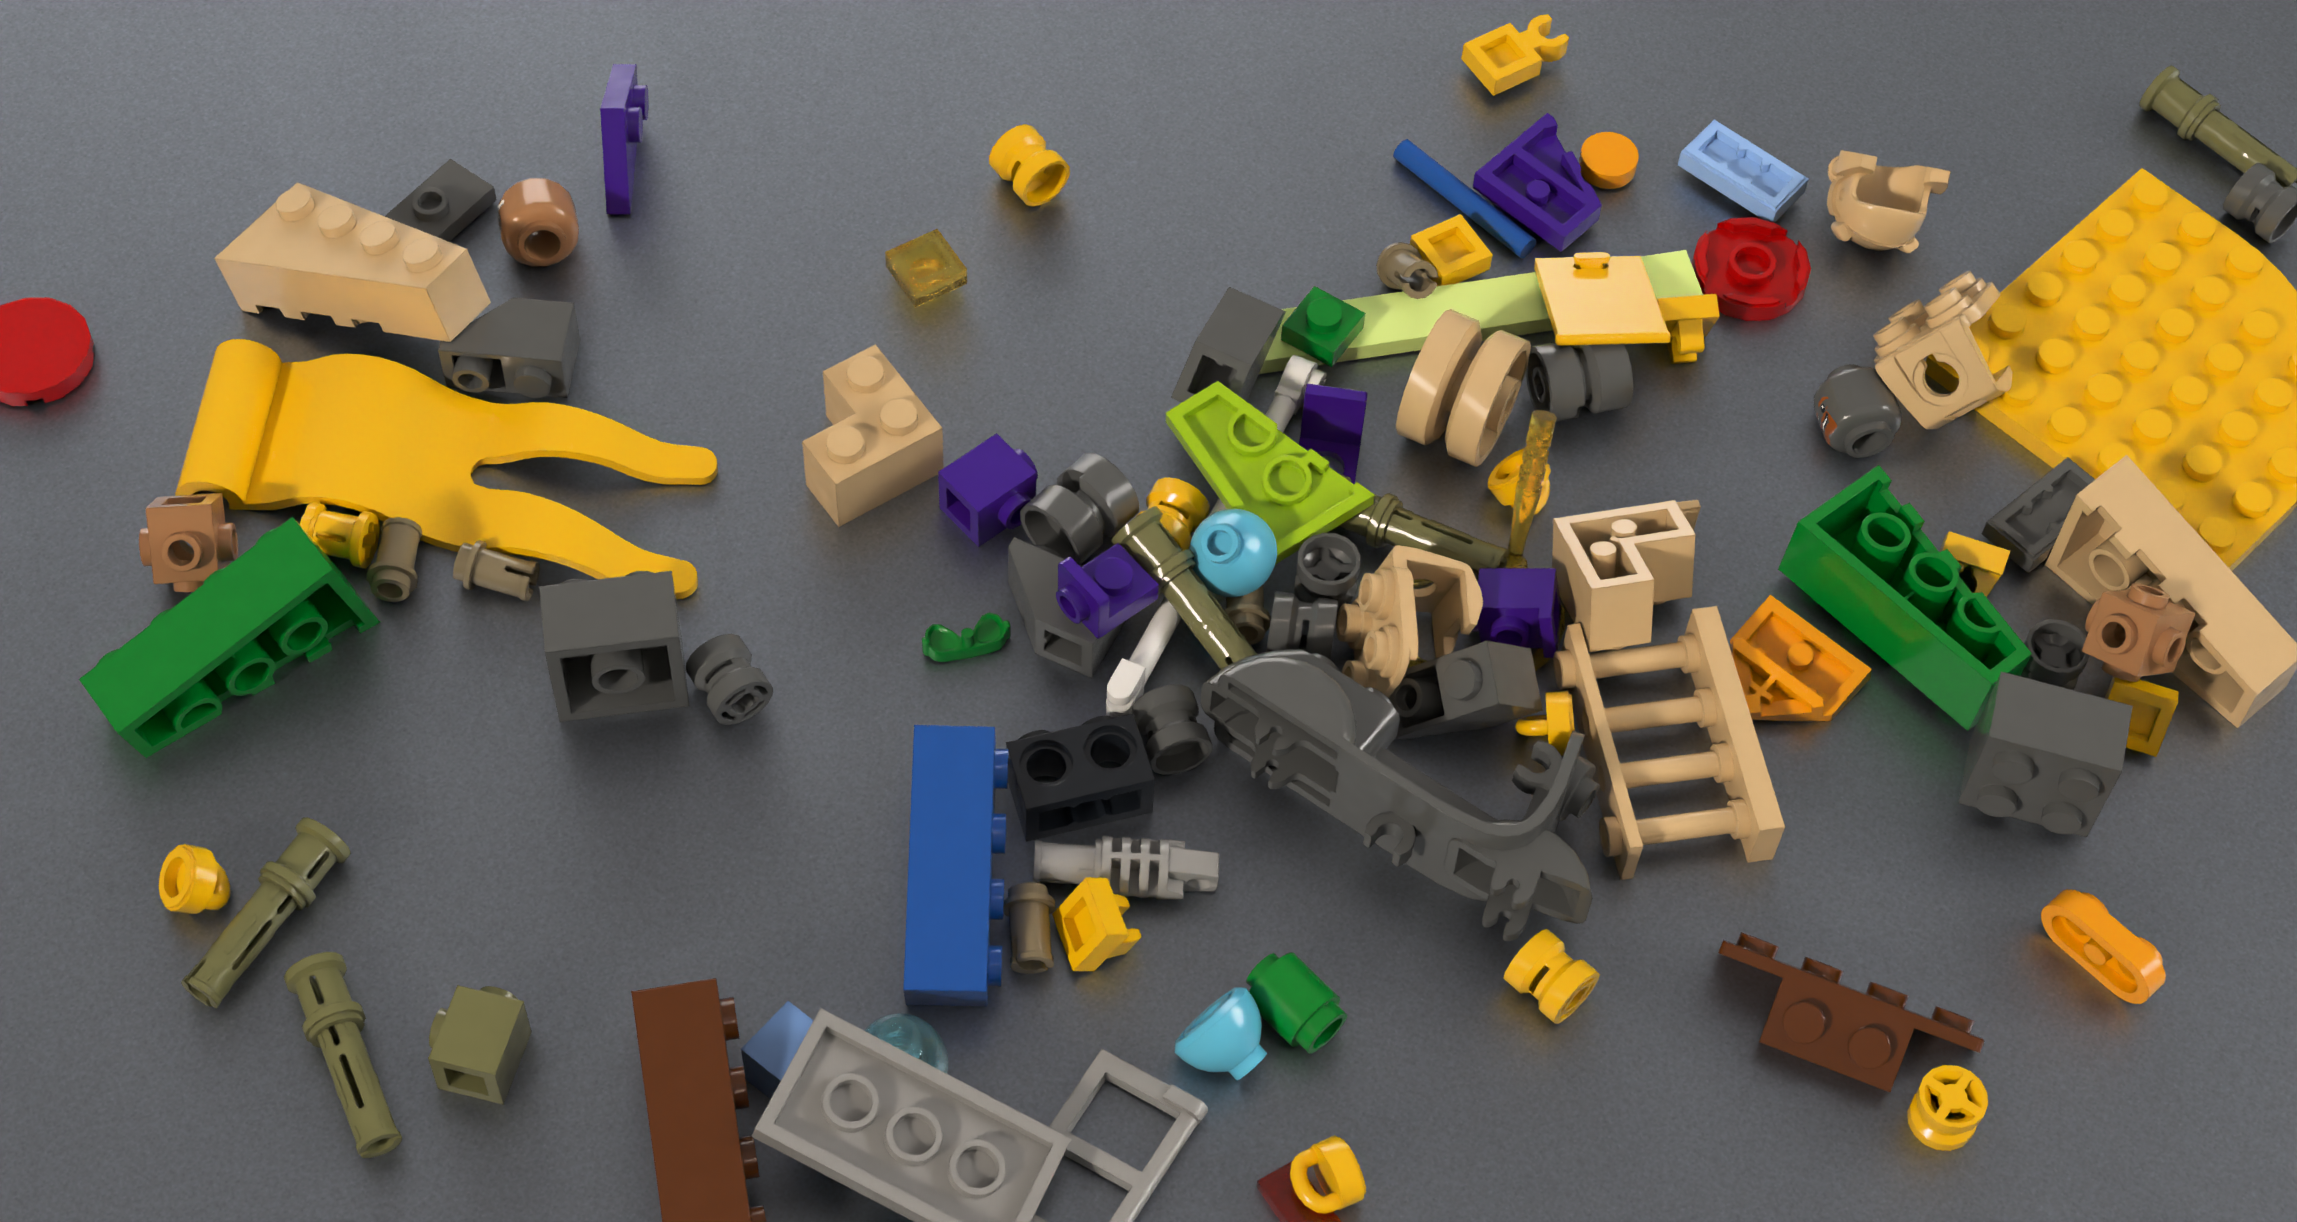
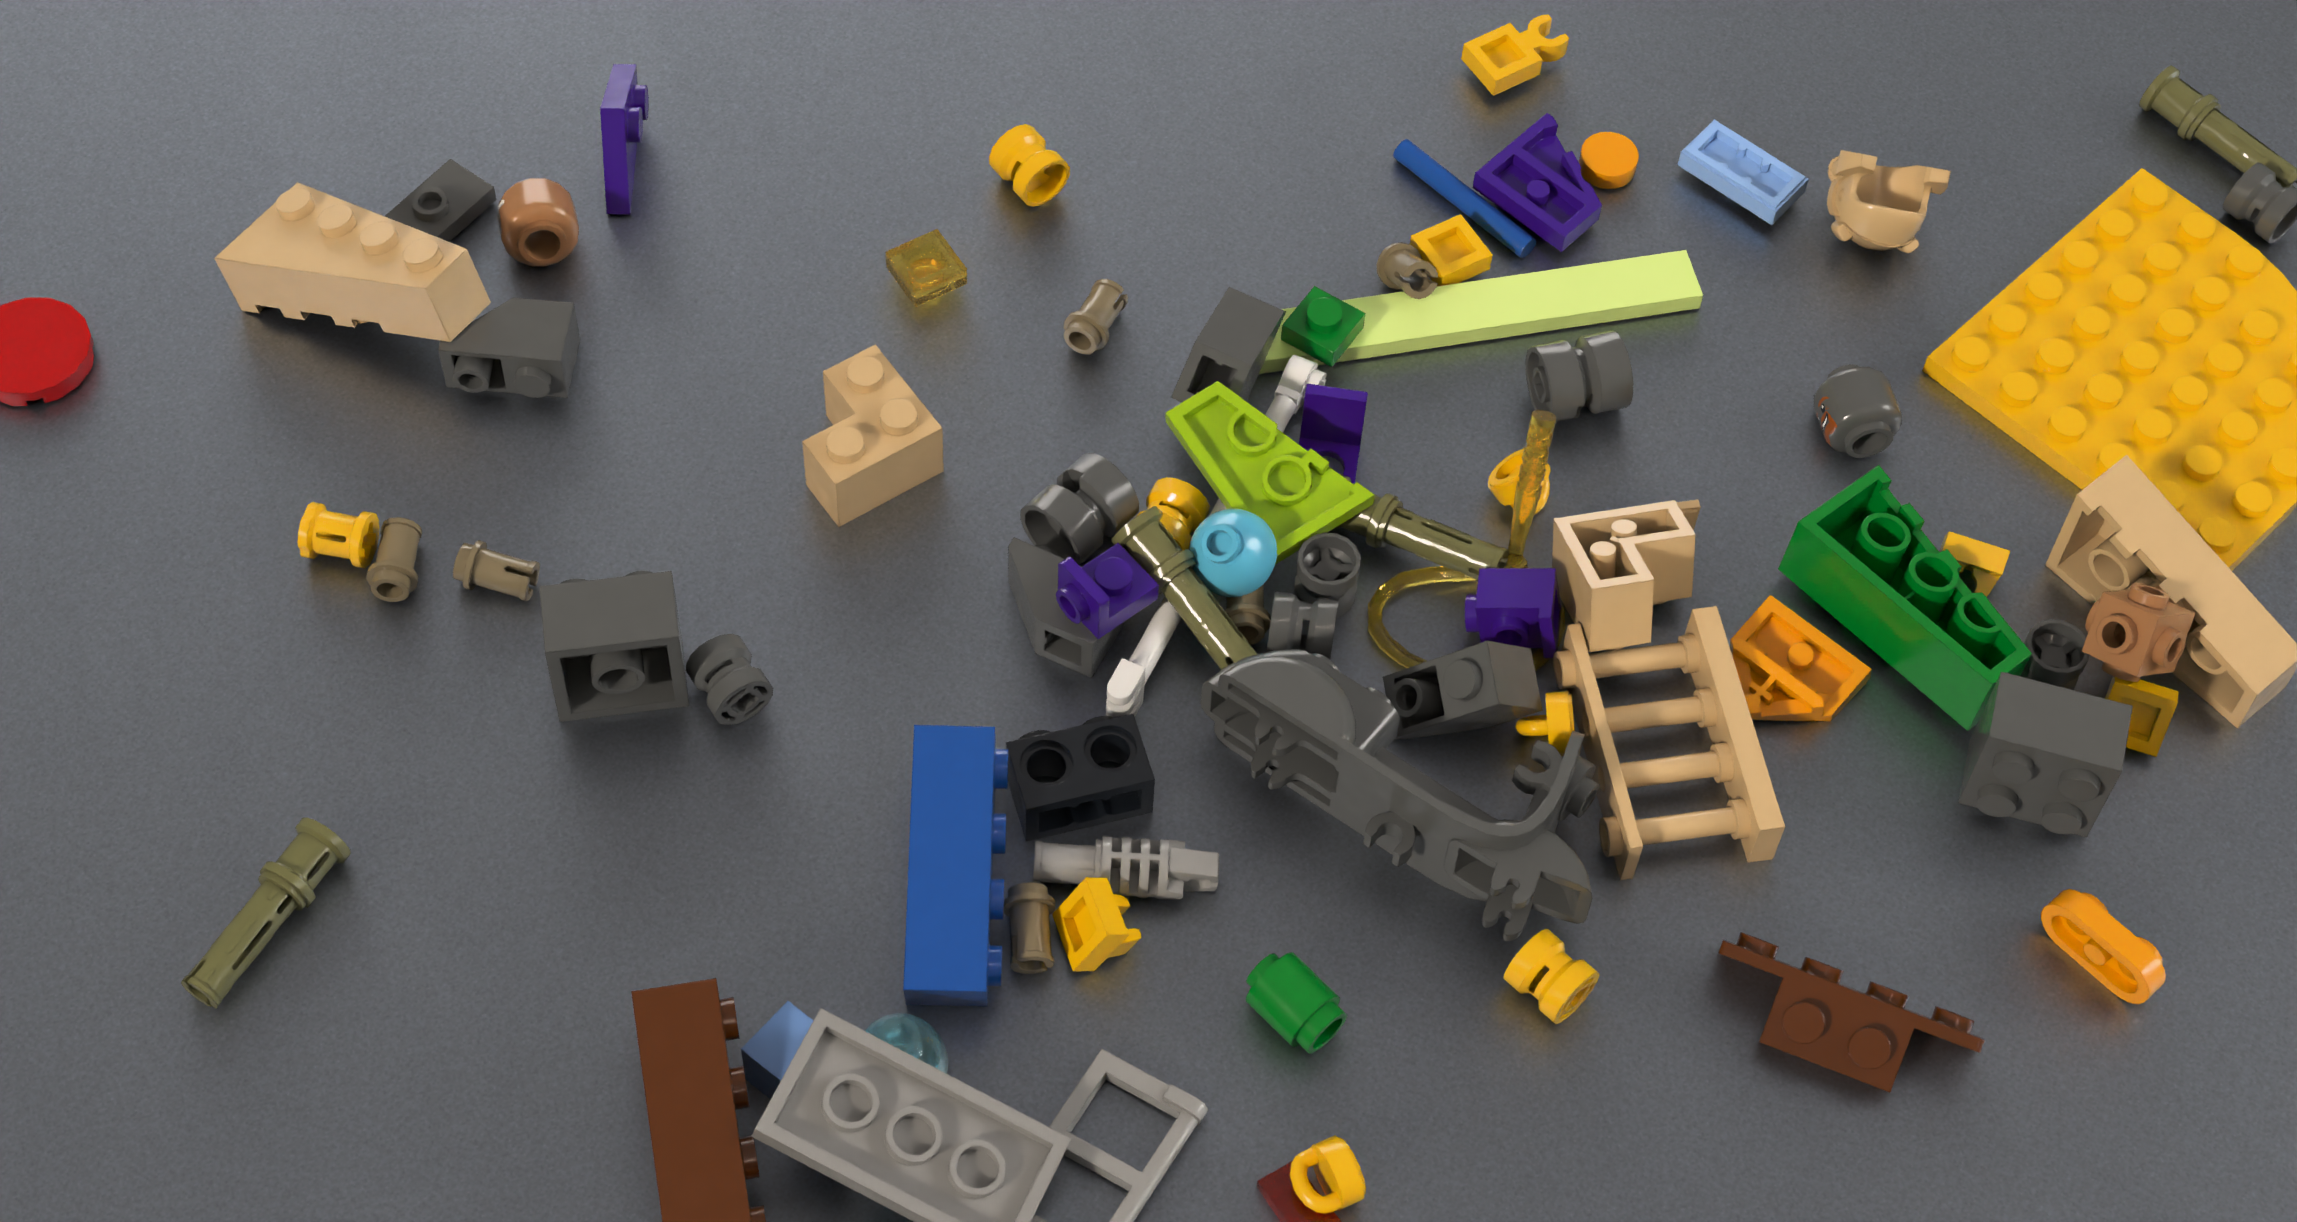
green wedge [79,517,380,758] -> none
medium nougat brick [139,493,238,592] -> none
yellow tile [158,844,231,914] -> none
yellow flag [175,339,718,599] -> none
olive pin [284,952,402,1158] -> none
olive brick [428,985,532,1105] -> none
green piece [922,612,1011,662] -> none
dark purple brick [938,433,1038,547] -> none
dark grey wheel [1132,684,1213,775] -> none
medium azure brick [1175,987,1267,1081] -> none
tan piece [1336,545,1483,698] -> none
tan wheel [1396,309,1531,467] -> none
yellow container [1534,252,1671,346] -> none
yellow tile [1657,294,1720,364] -> none
red tile [1691,217,1811,321] -> none
tan piece [1873,271,2013,429] -> none
yellow wheel [1907,1065,1988,1151] -> none
dark grey plate [1982,457,2095,573] -> none
none -> dark tan pin [1064,279,1128,355]

